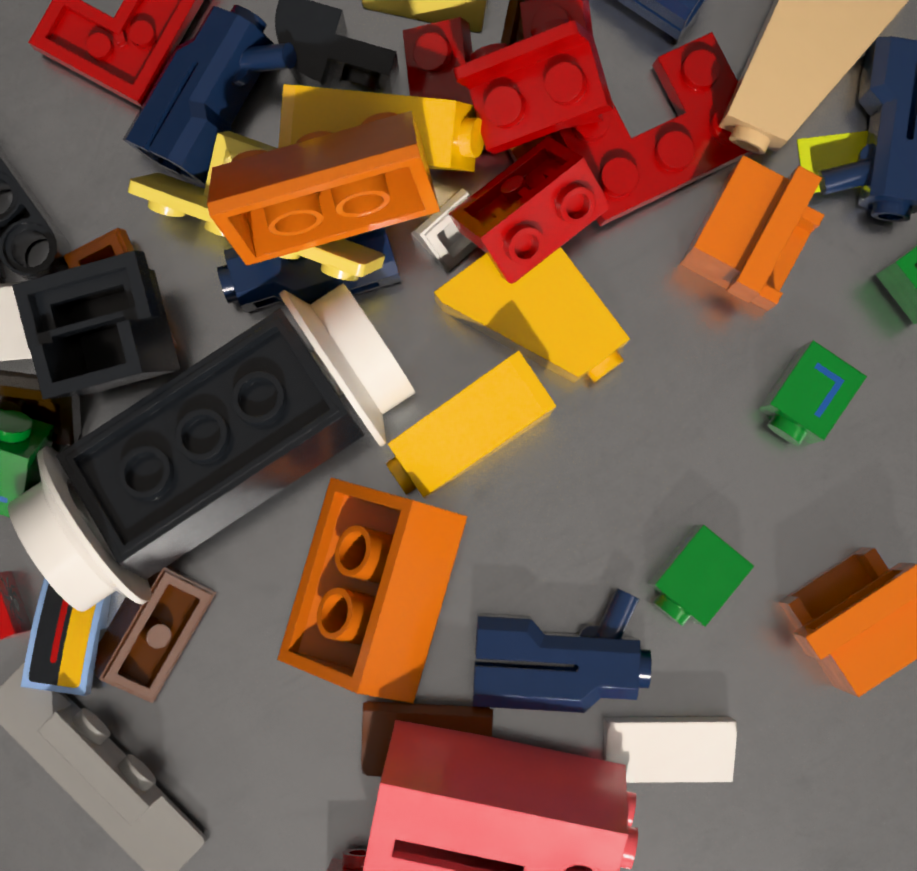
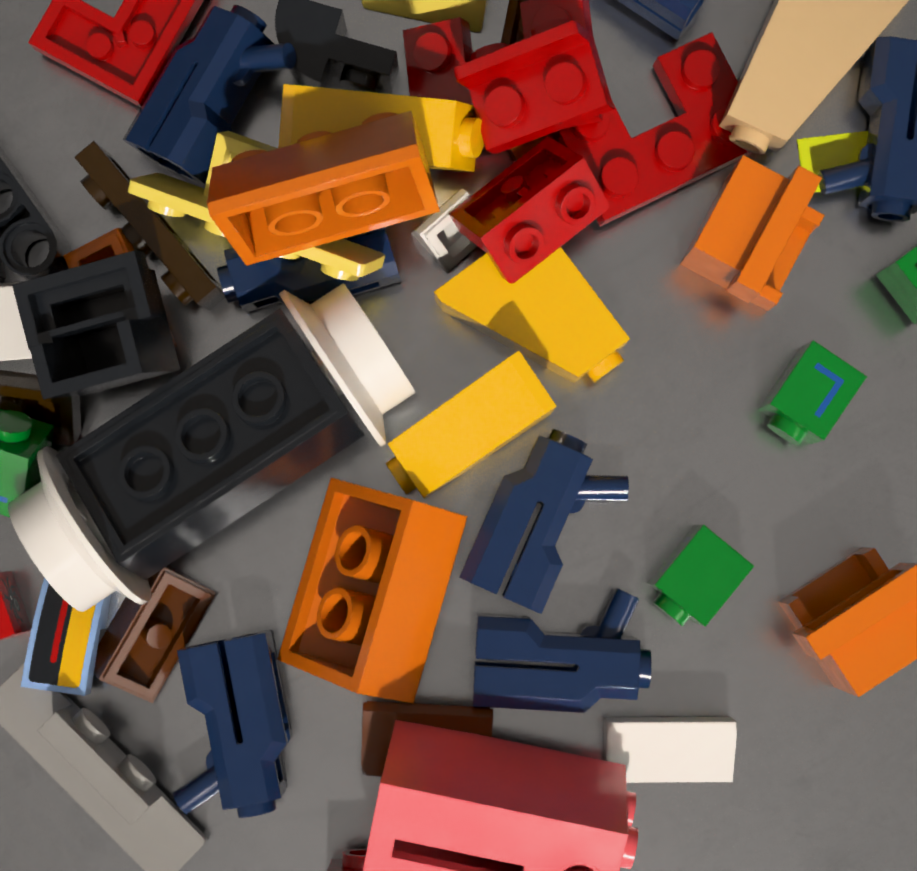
none -> dark brown plate [74,141,225,310]
none -> dark blue piece [173,630,292,818]
none -> dark blue piece [459,429,629,614]

